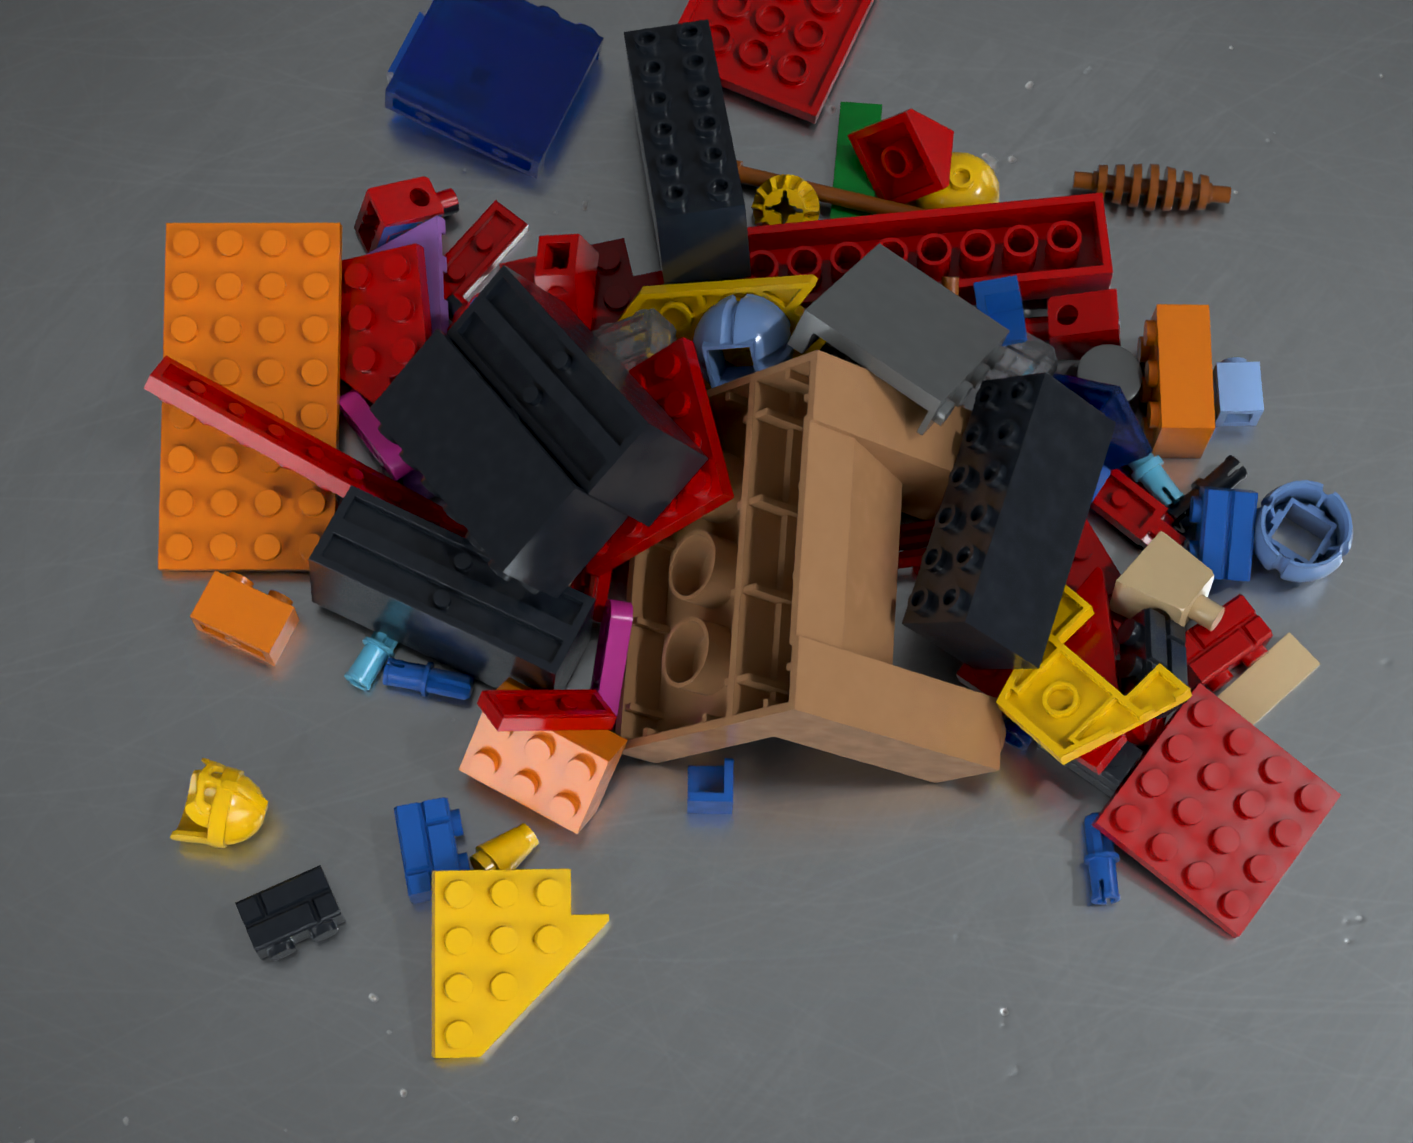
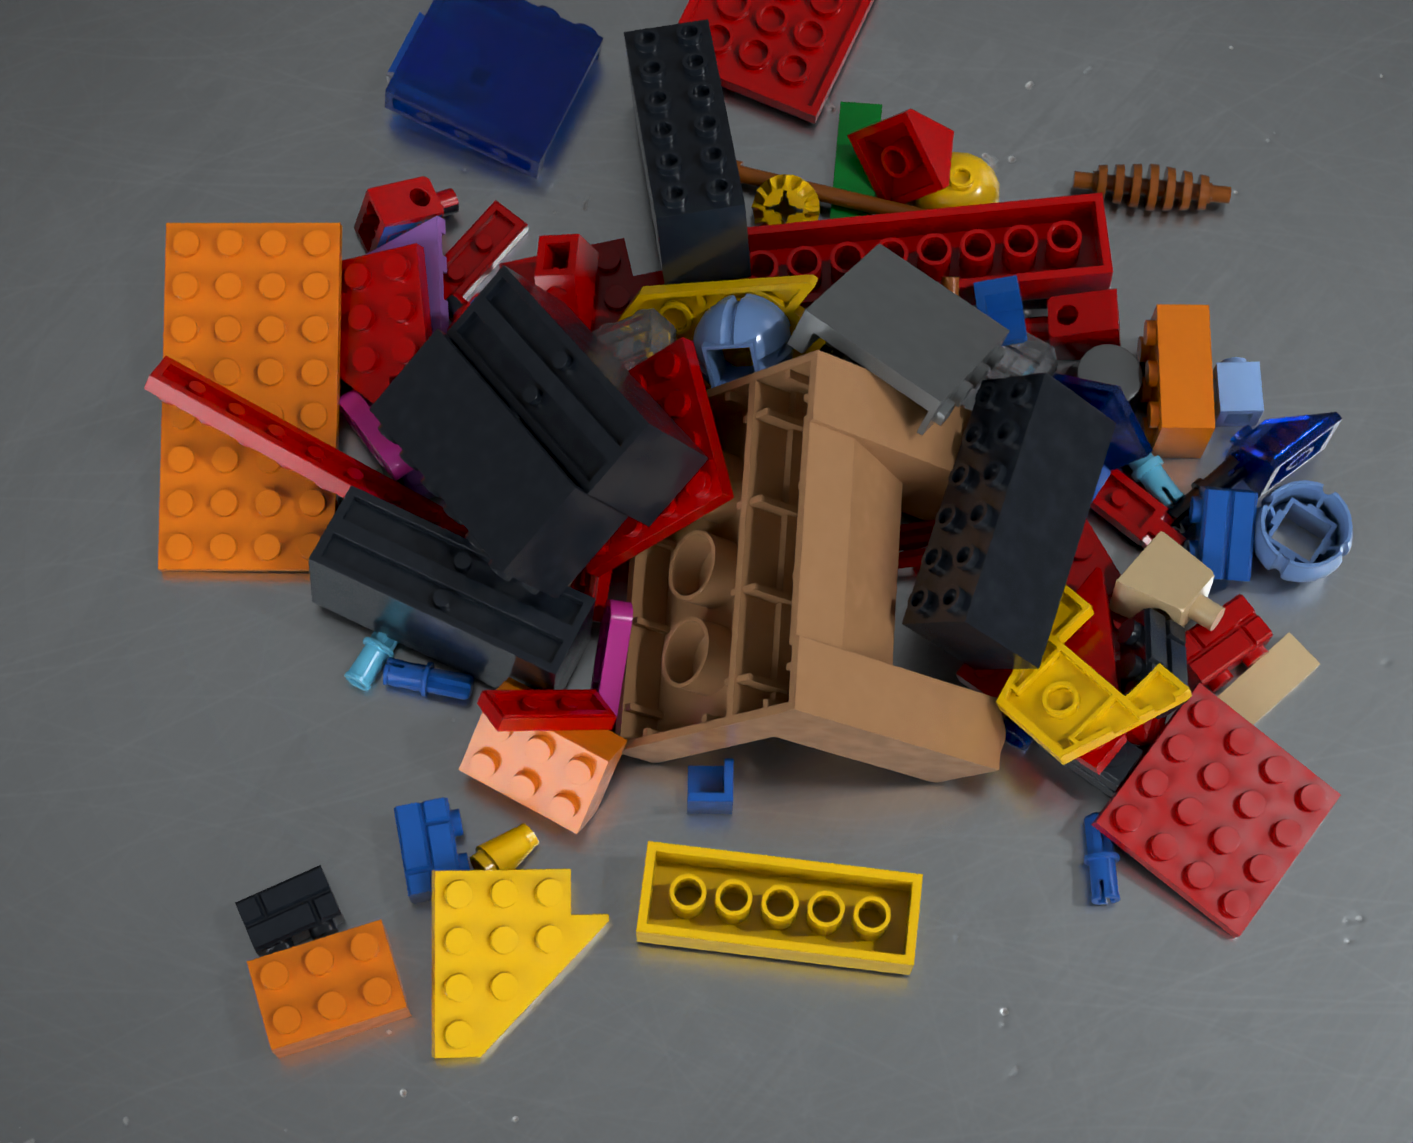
yellow helmet [170,757,268,848] -> none
orange brick [190,570,300,666] -> none
none -> orange brick [247,919,412,1059]
none -> yellow brick [636,841,923,975]
none -> clear blue slope [1226,412,1342,498]

